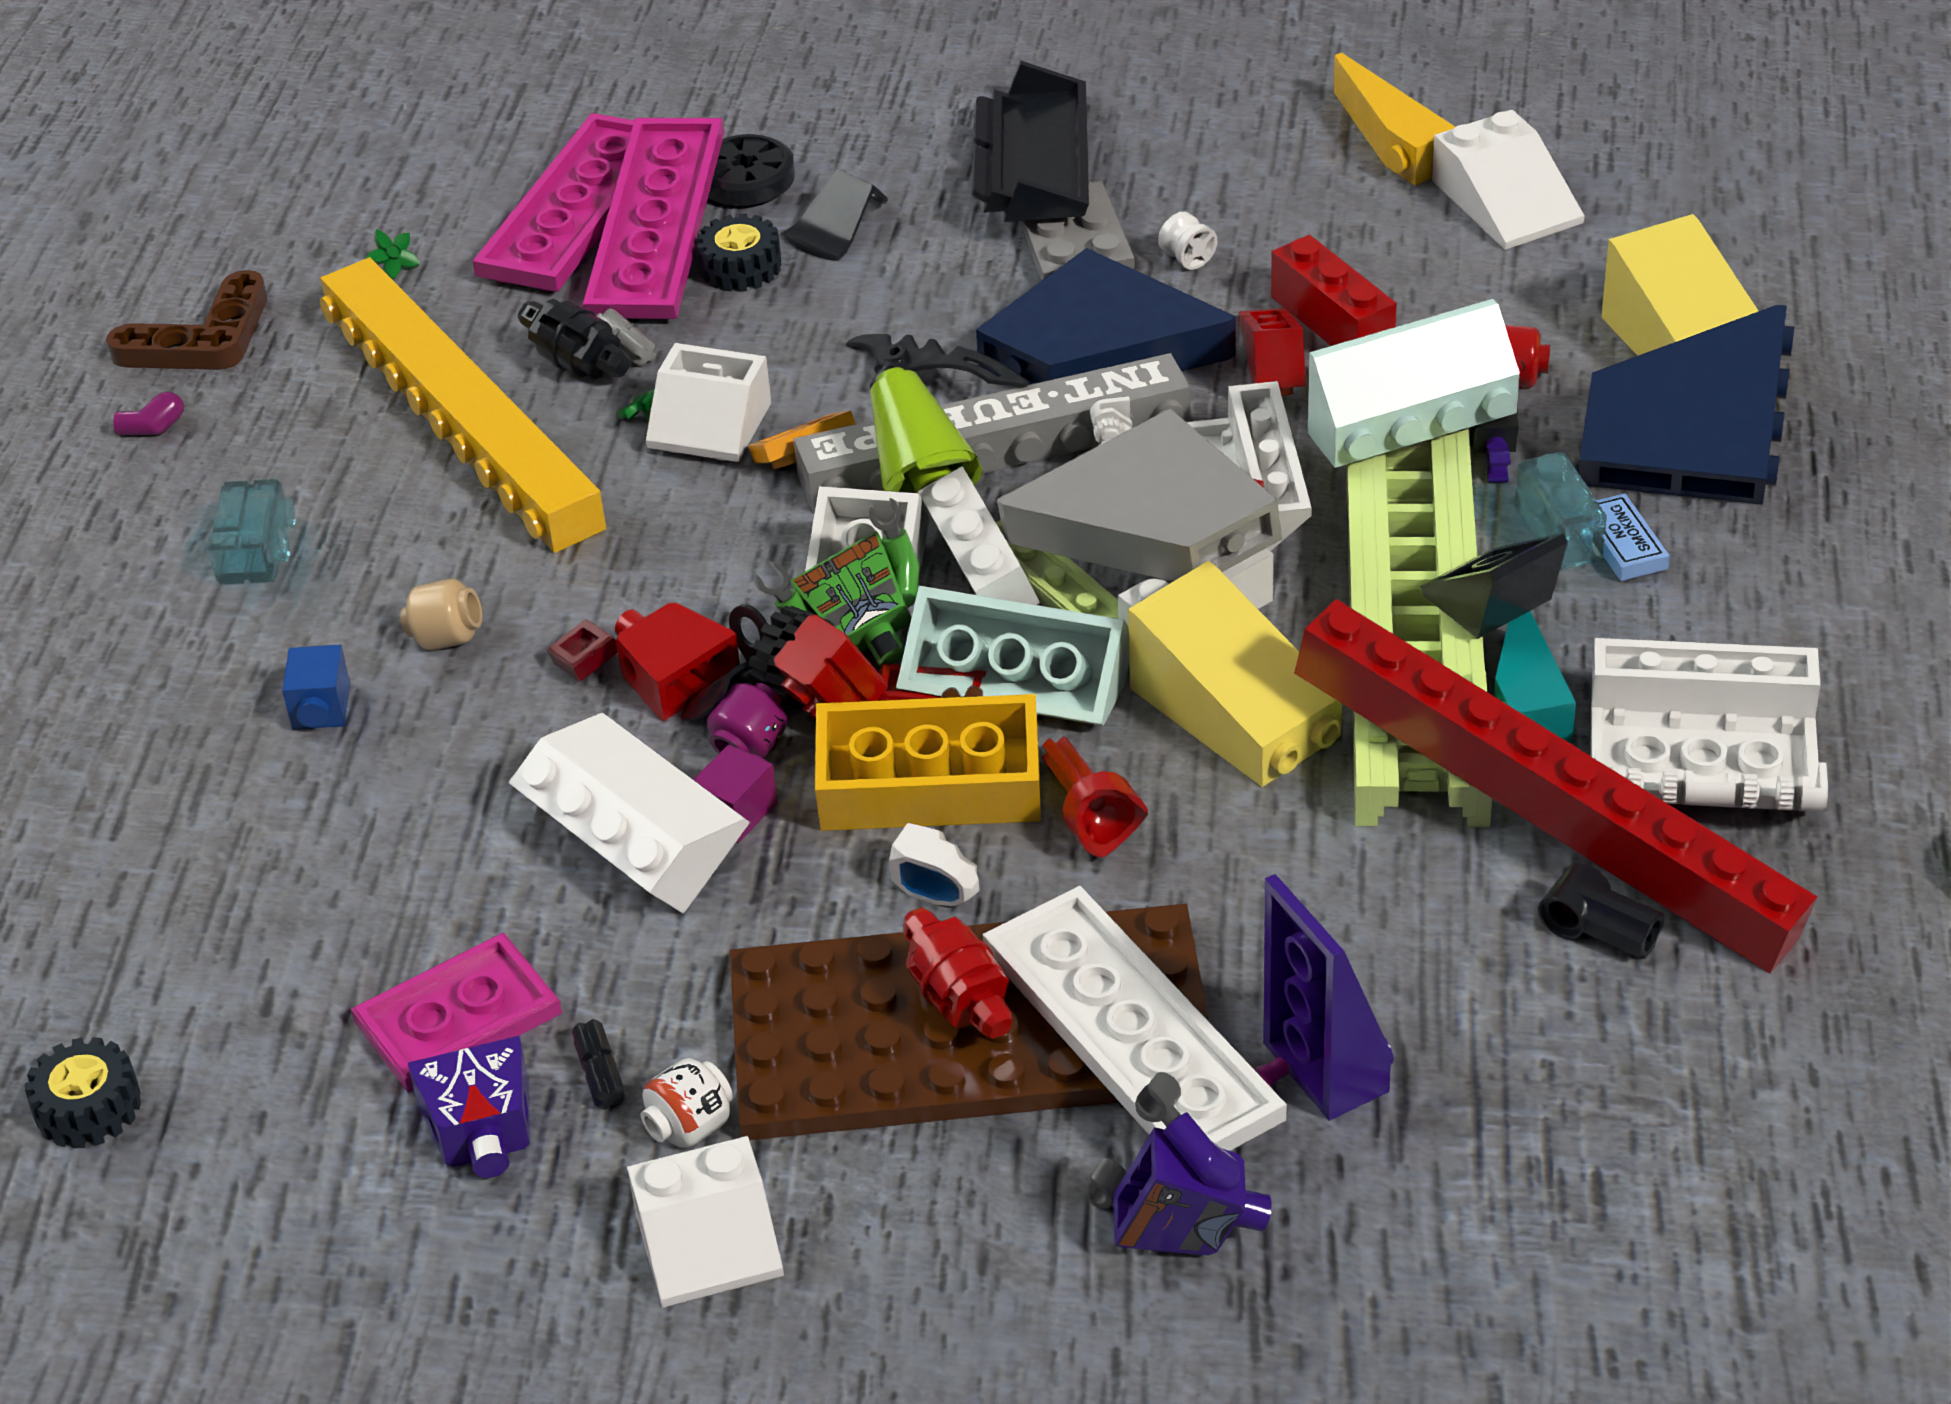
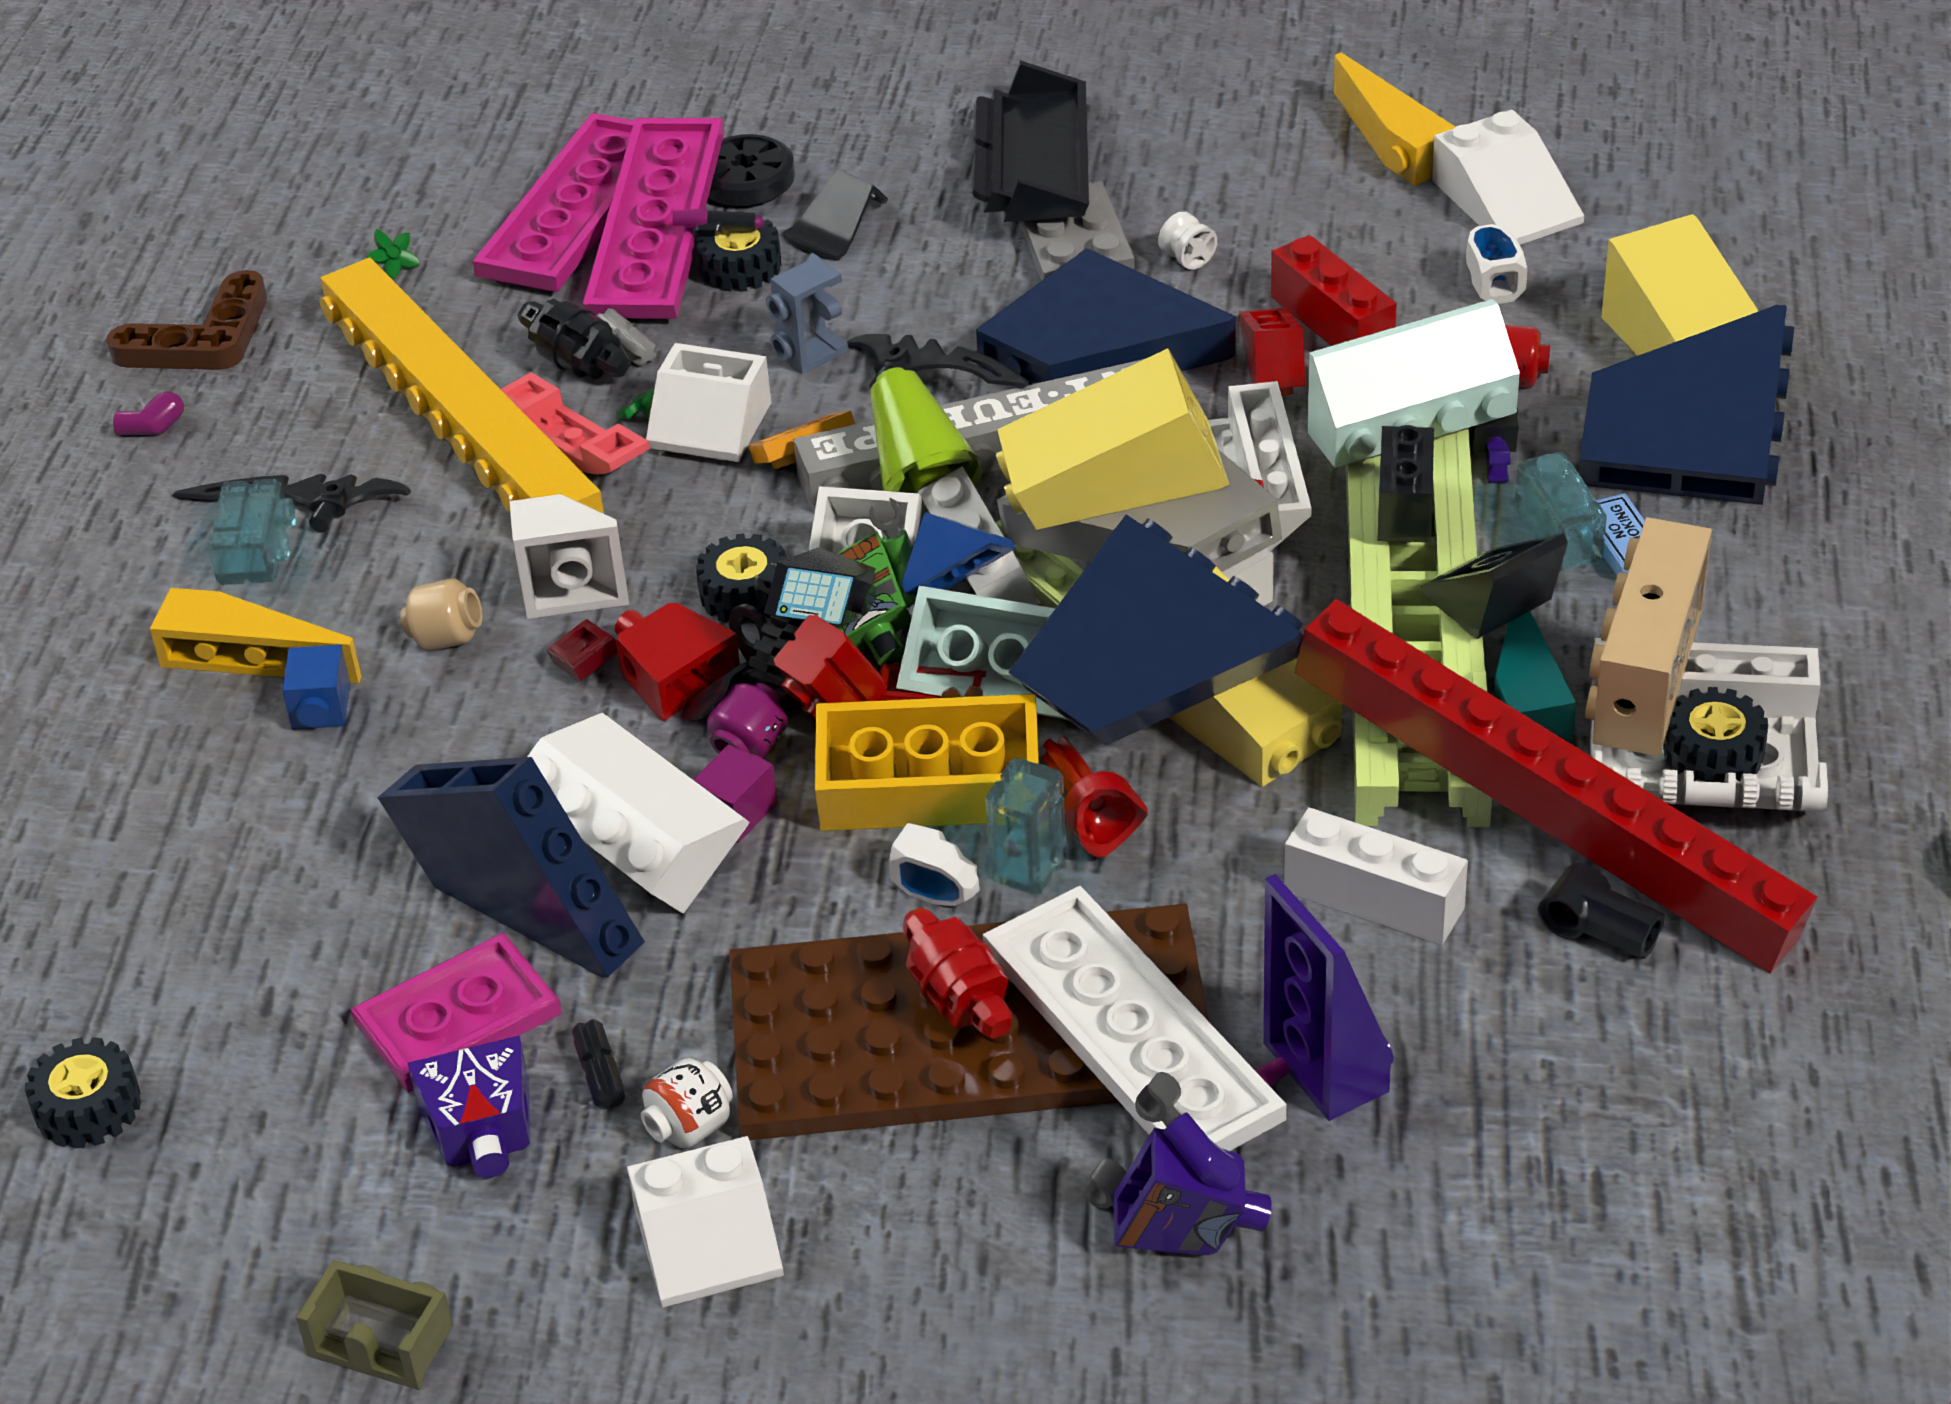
none -> yellow slope [150,588,362,684]
none -> black piece [172,474,411,532]
none -> olive window [296,1259,453,1390]
none -> dark blue slope [377,757,645,977]
none -> coral slope [501,372,650,474]
none -> white slope [509,494,629,619]
none -> black piece [672,209,764,235]
none -> black wheel [696,533,787,624]
none -> slope [764,547,876,626]
none -> sand blue window [766,253,848,374]
none -> blue slope [902,512,1015,595]
none -> clear light blue brick [985,758,1067,895]
none -> light yellow slope [996,348,1230,530]
none -> dark blue slope [1008,514,1303,746]
none -> white brick [1284,807,1468,946]
none -> black brick [1377,425,1434,543]
none -> white rock [1466,224,1527,304]
none -> tan brick [1585,517,1712,757]
none -> black wheel [1663,687,1768,783]

